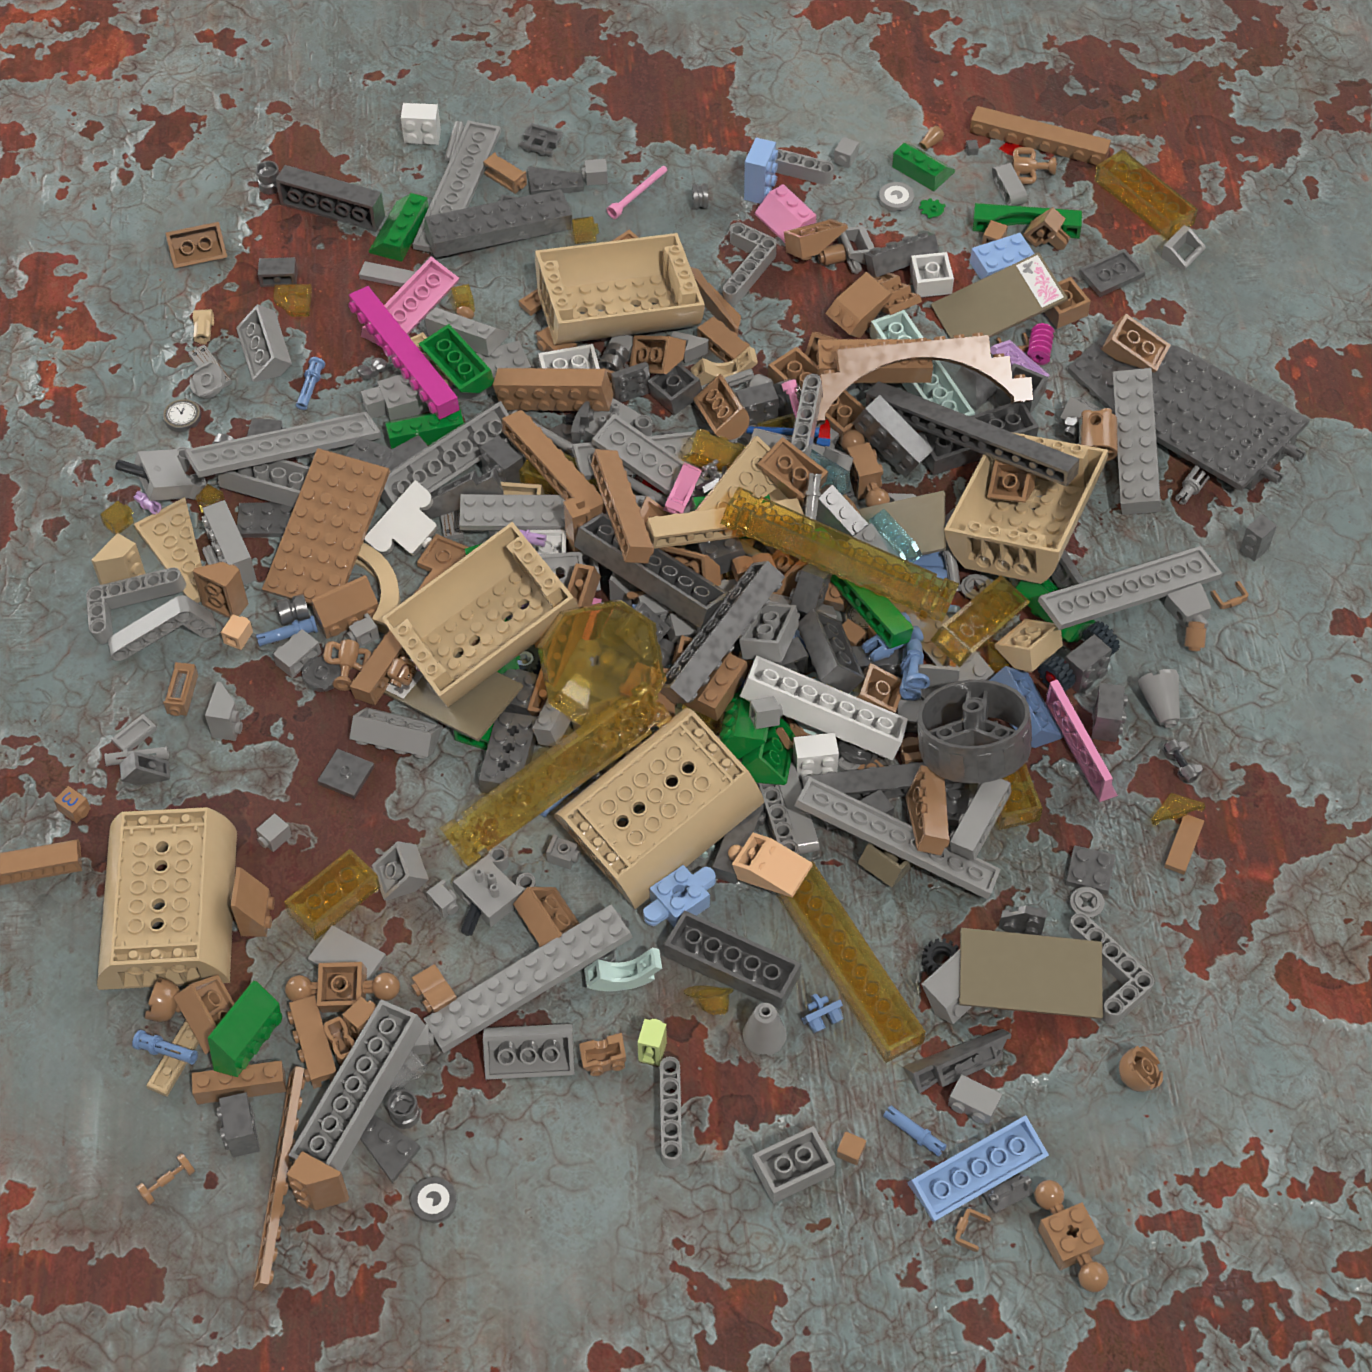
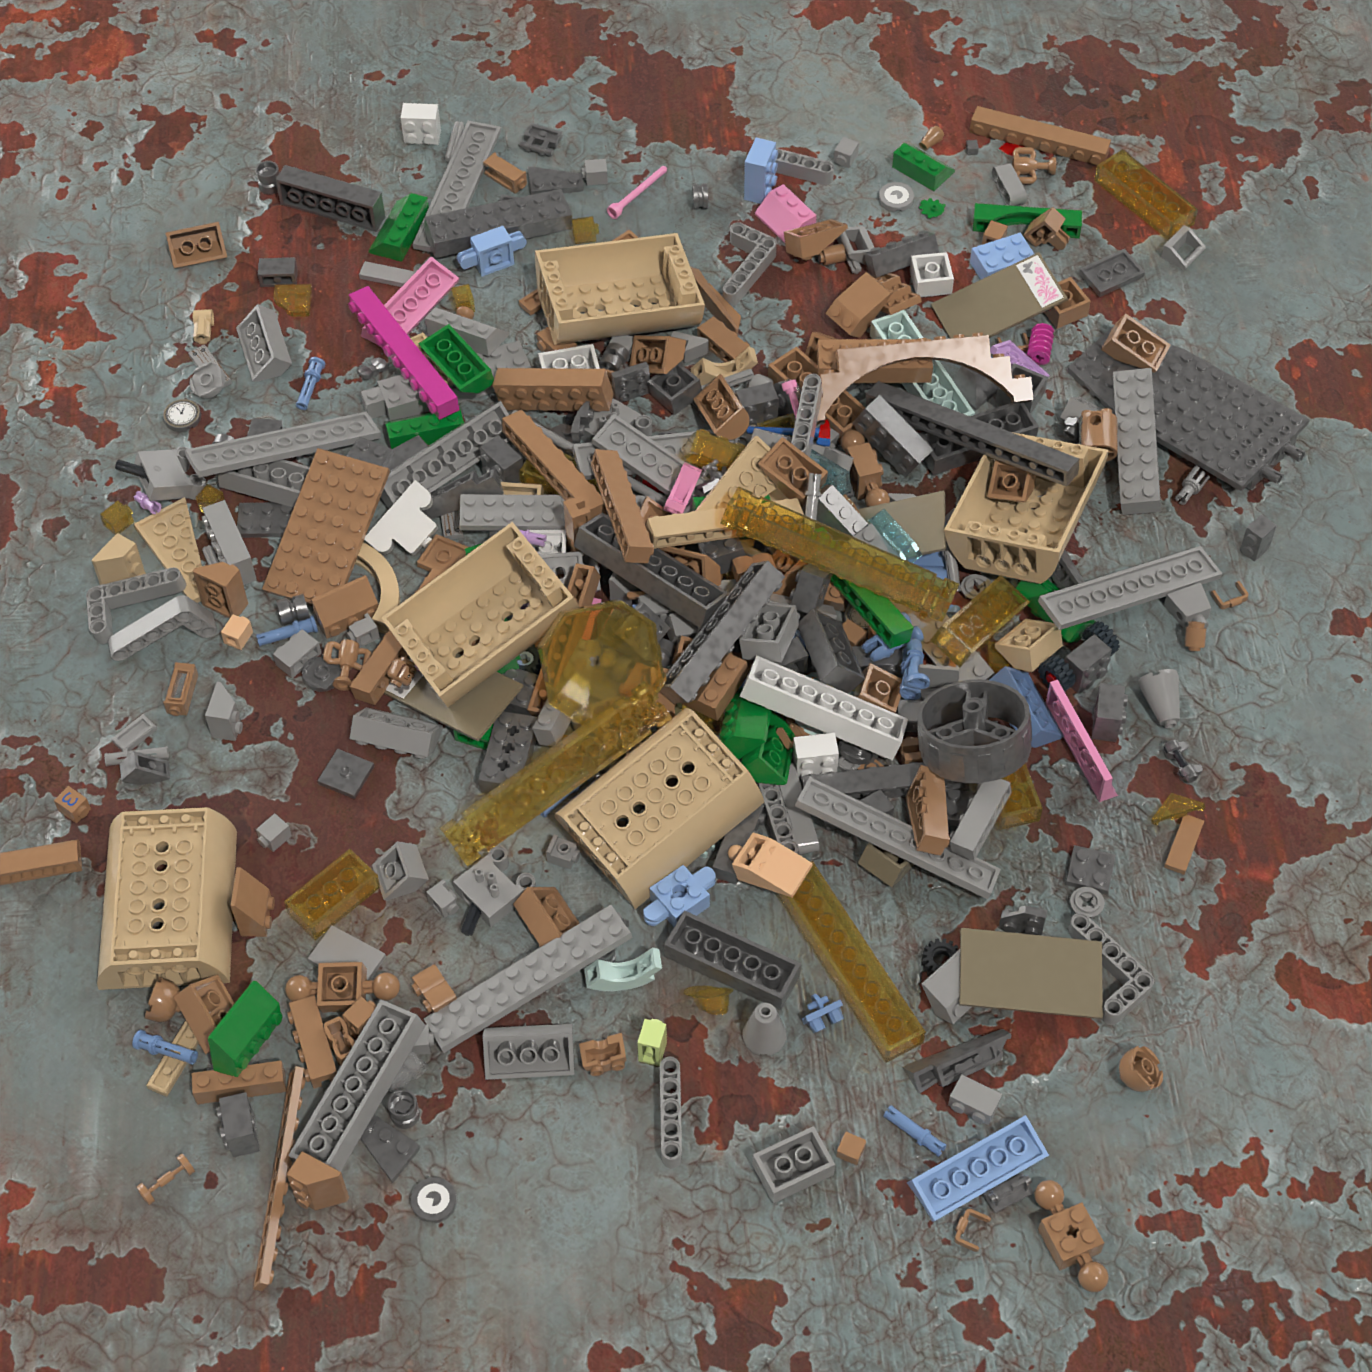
light grey brick [749,696,783,729] -> none
none -> light blue brick [456,226,527,277]

